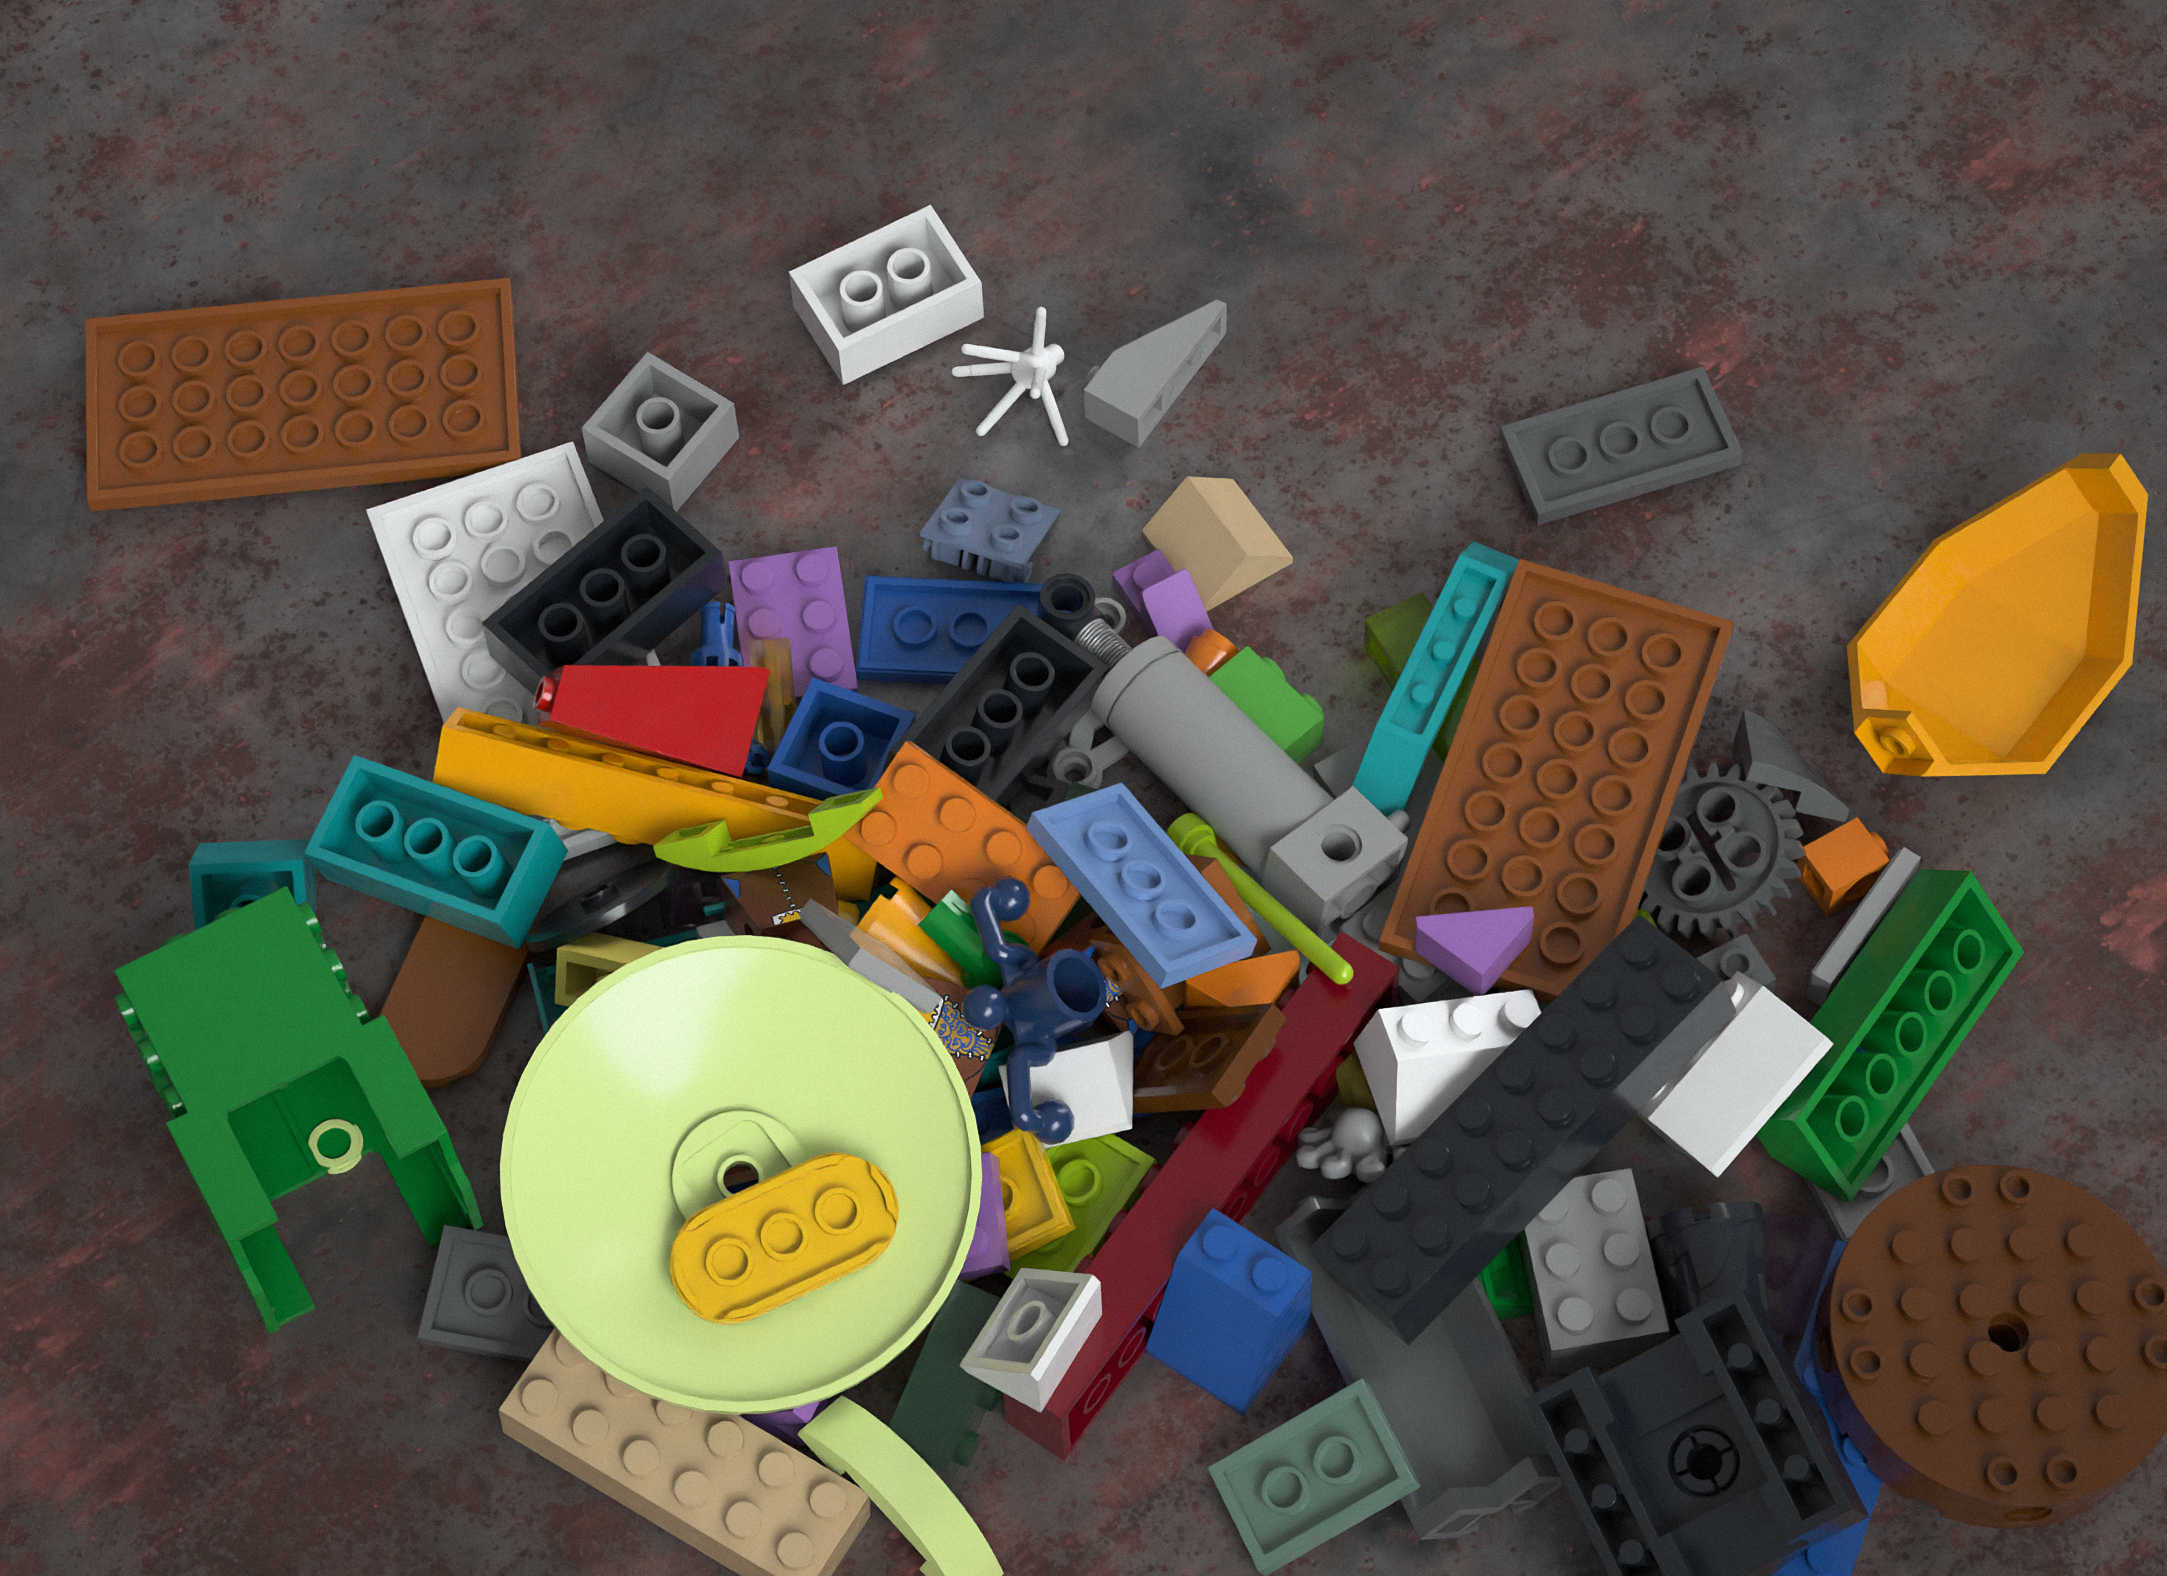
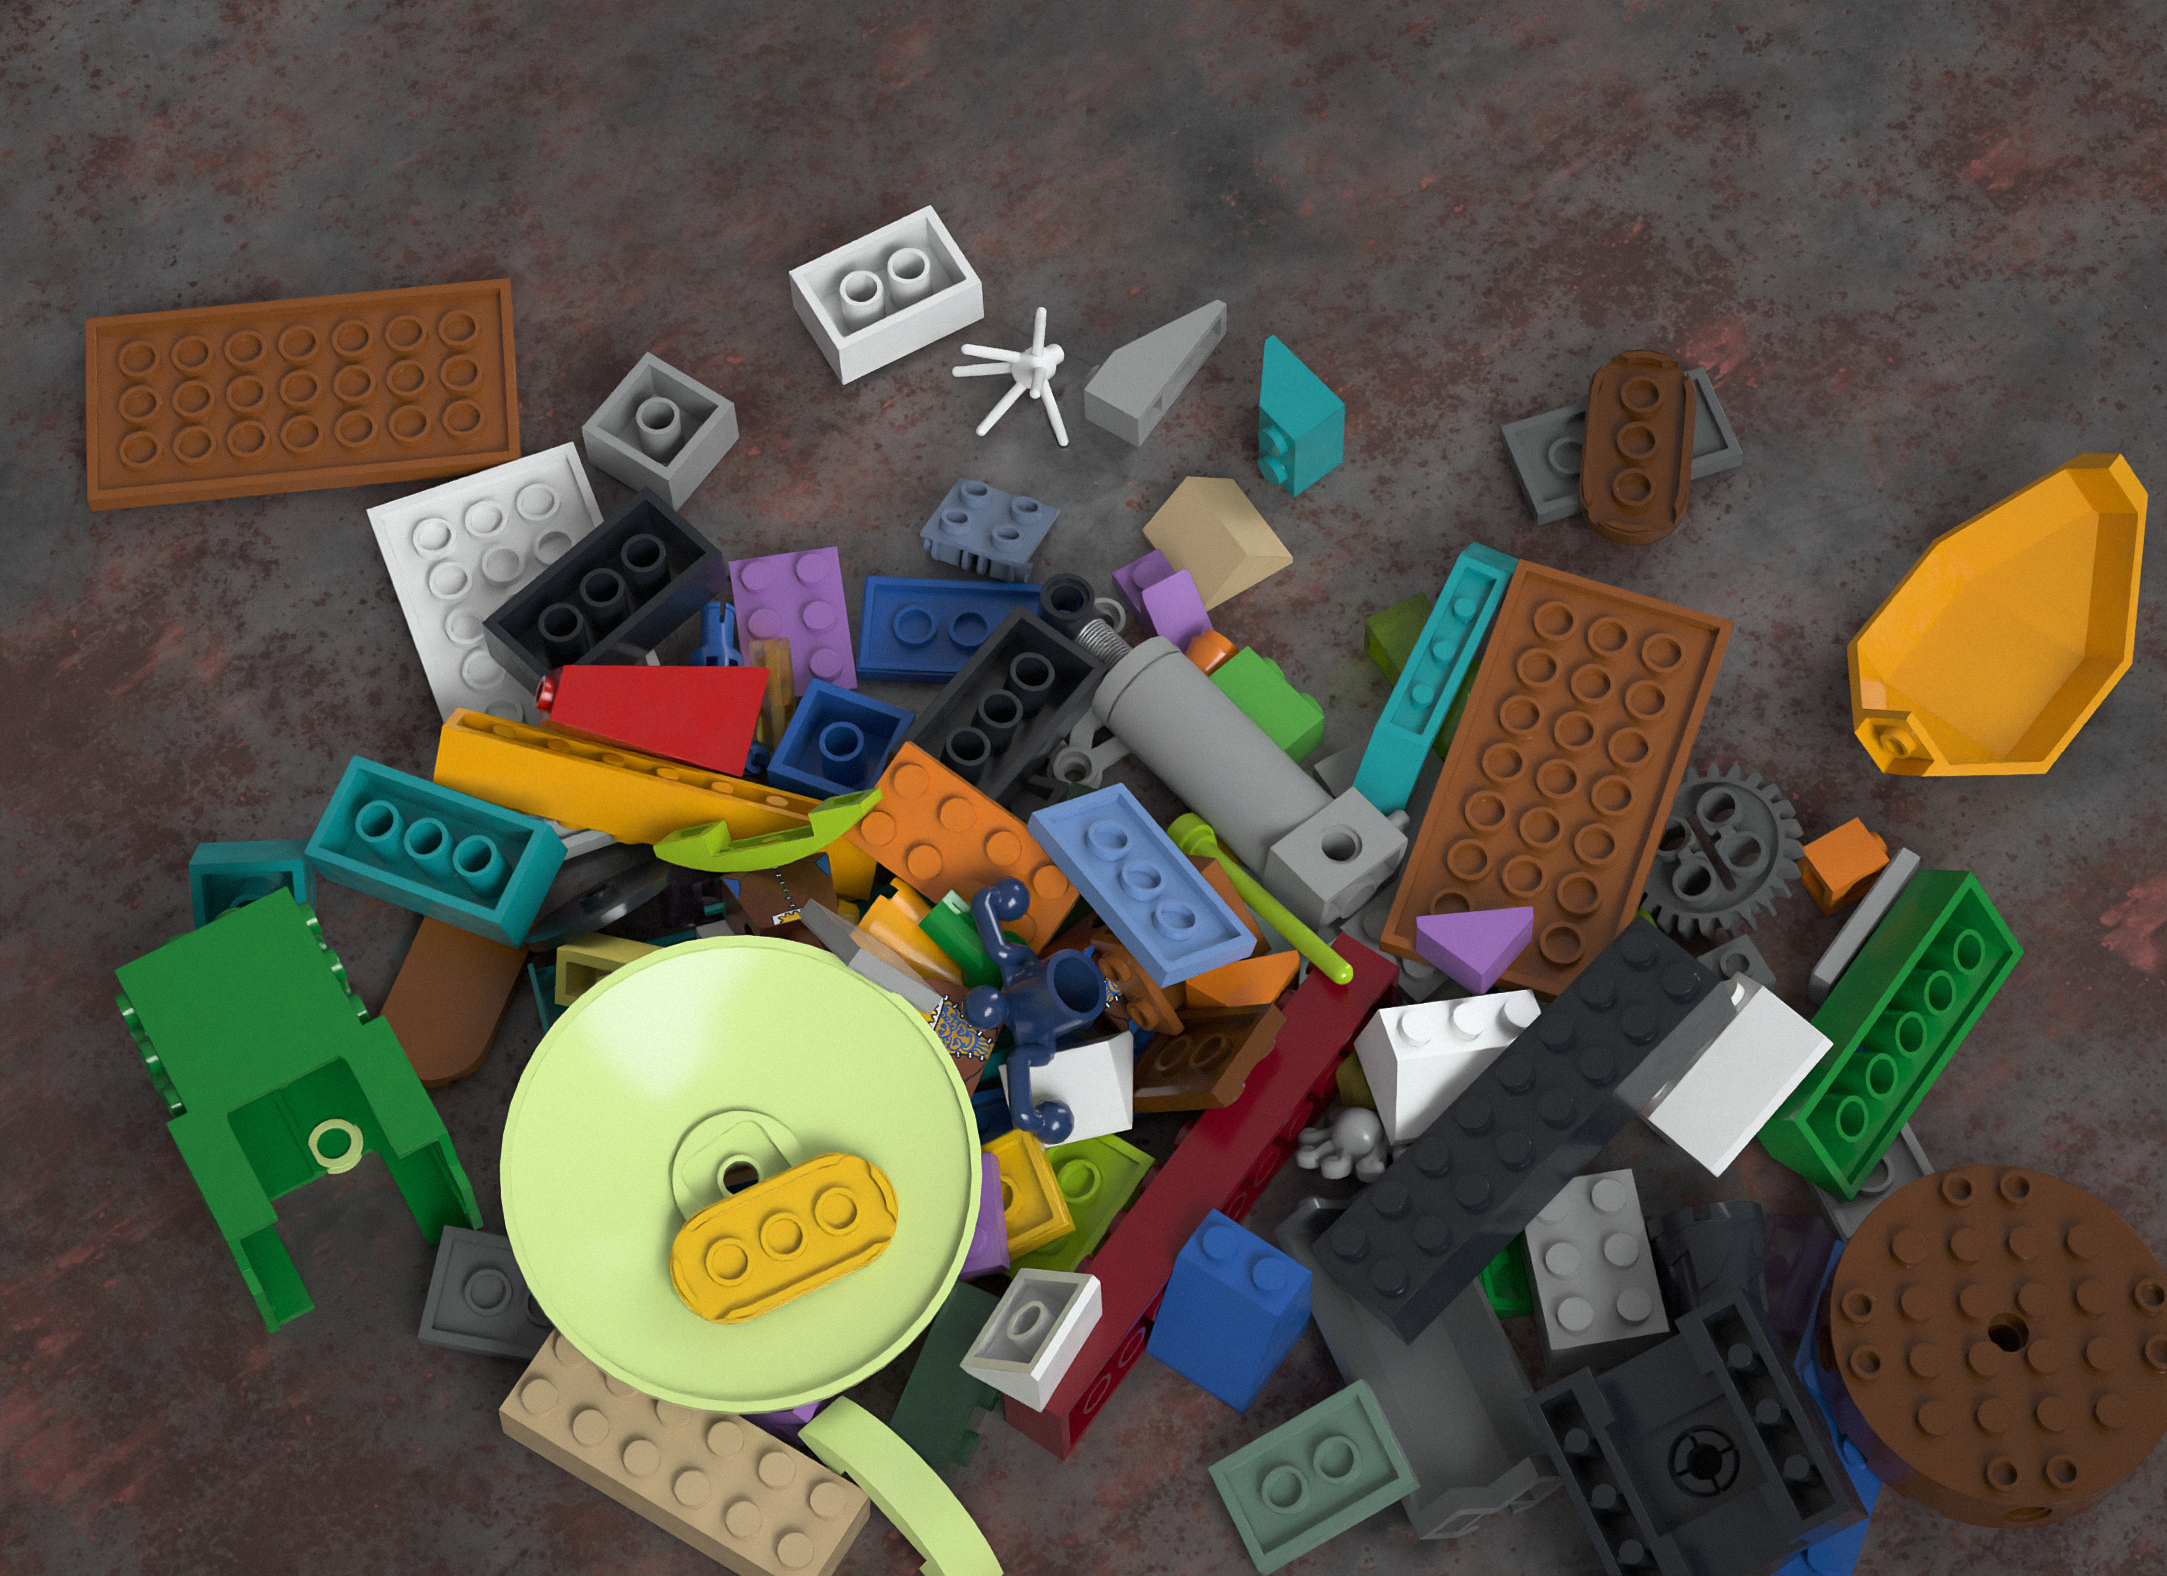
dark grey slope [1731,709,1850,822] -> none
none -> teal slope [1258,334,1345,498]
none -> reddish brown tile [1578,349,1697,545]

